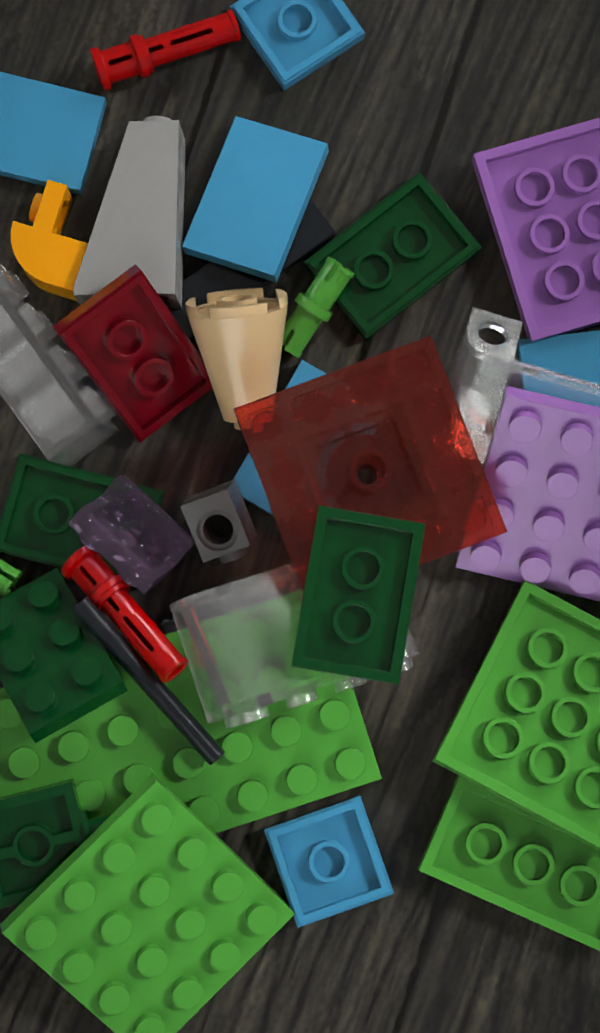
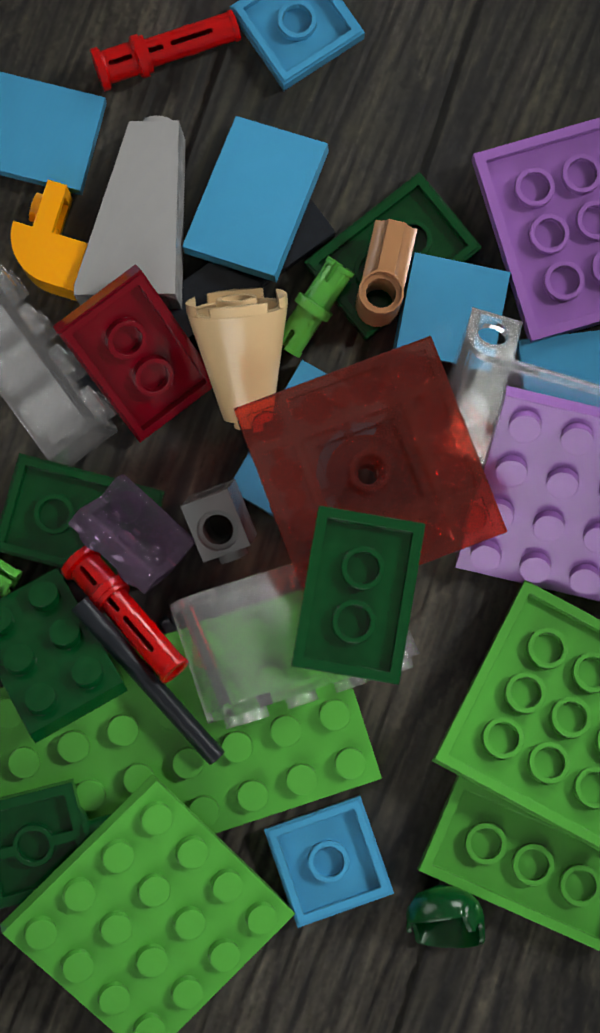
none -> medium nougat piece [356,219,417,327]
none -> dark azure tile [392,252,511,371]
none -> dark green hair [406,885,485,949]

